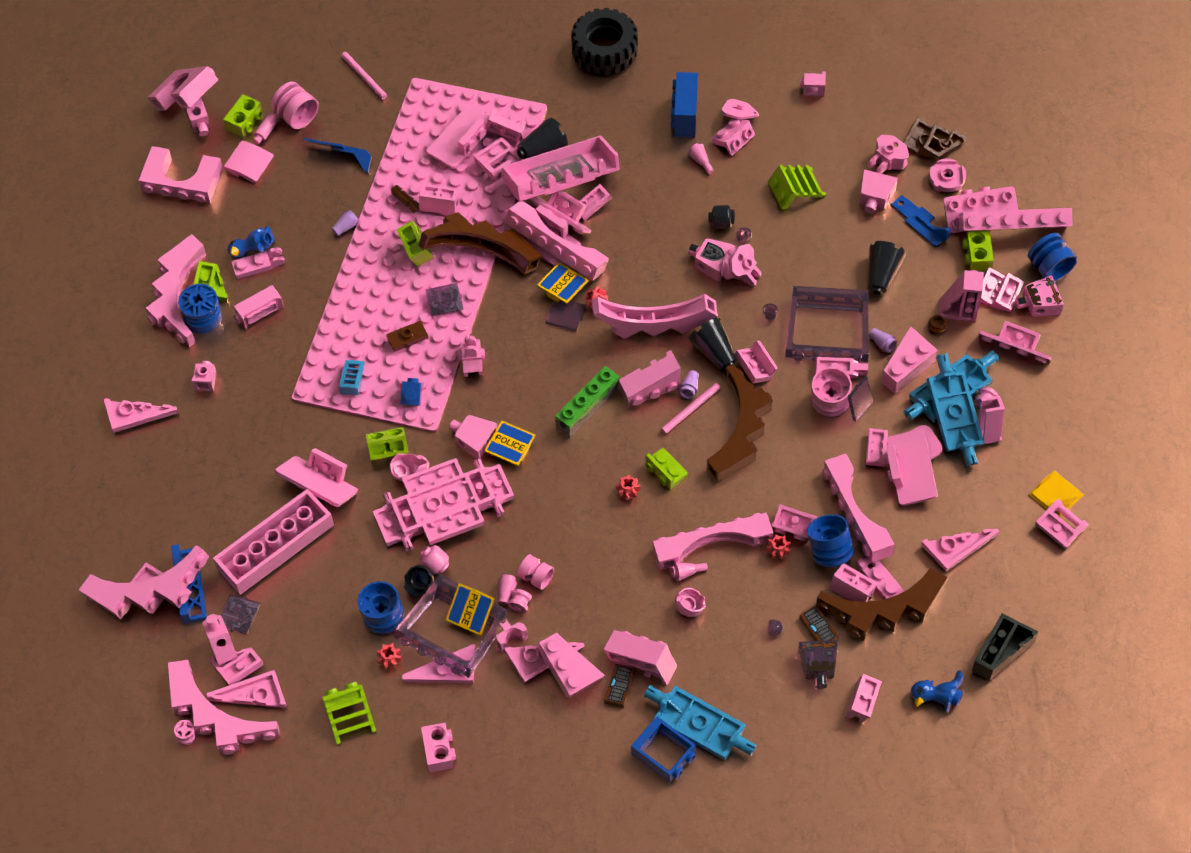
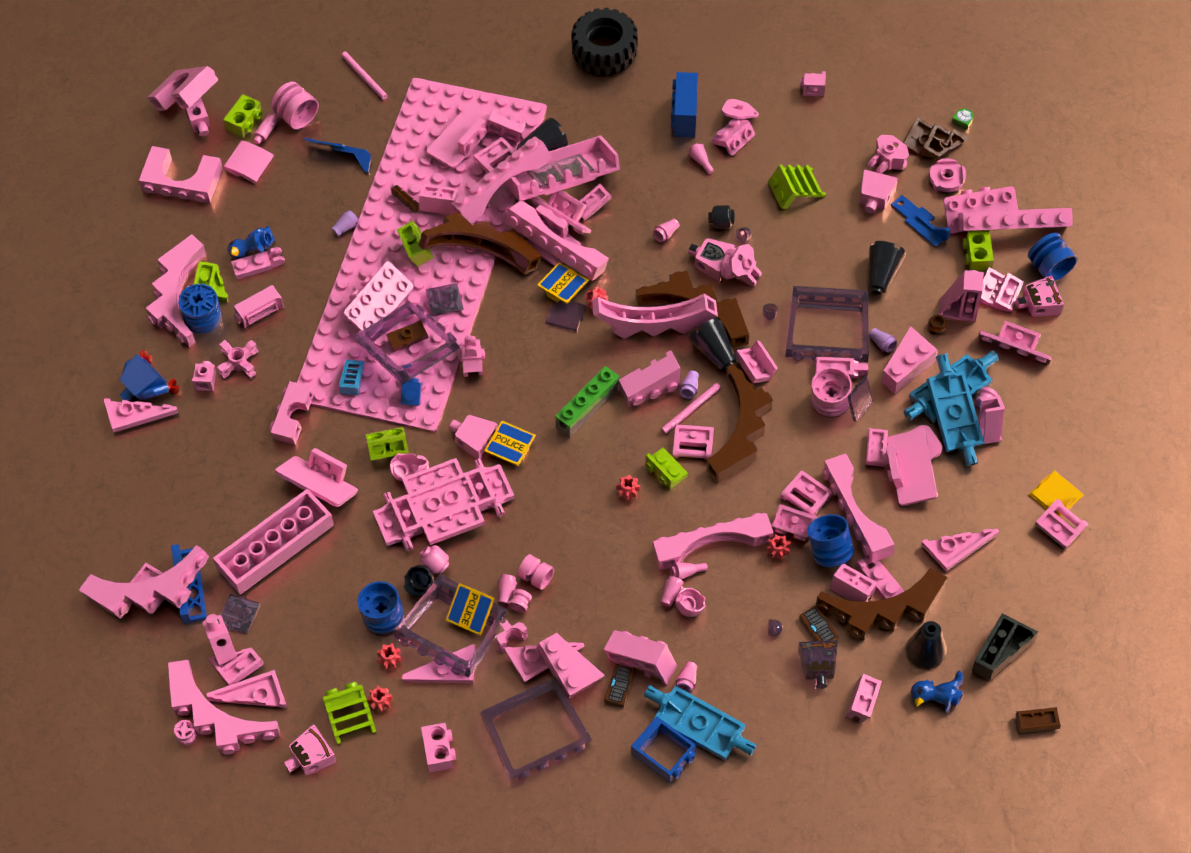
none -> blue torso [120,350,180,401]
none -> bright pink pin [217,340,258,379]
none -> bright pink arch [270,381,314,445]
none -> bright pink torso [283,725,337,775]
none -> bright pink bracket [343,262,413,337]
none -> clear purple windscreen [353,301,460,385]
none -> coral gear [367,686,393,713]
none -> bright pink arch [451,136,552,224]
none -> clear purple windscreen [480,677,592,780]
none -> reddish brown arch [636,271,749,348]
none -> bright pink cone [653,218,680,242]
none -> bright pink cone [660,576,684,607]
none -> bright pink plate [673,424,714,461]
none -> bright pink cone [676,662,697,693]
none -> bright pink plate [780,470,833,516]
none -> black cone [906,621,947,669]
none -> tile [952,108,973,129]
none -> reddish brown plate [1015,707,1061,733]

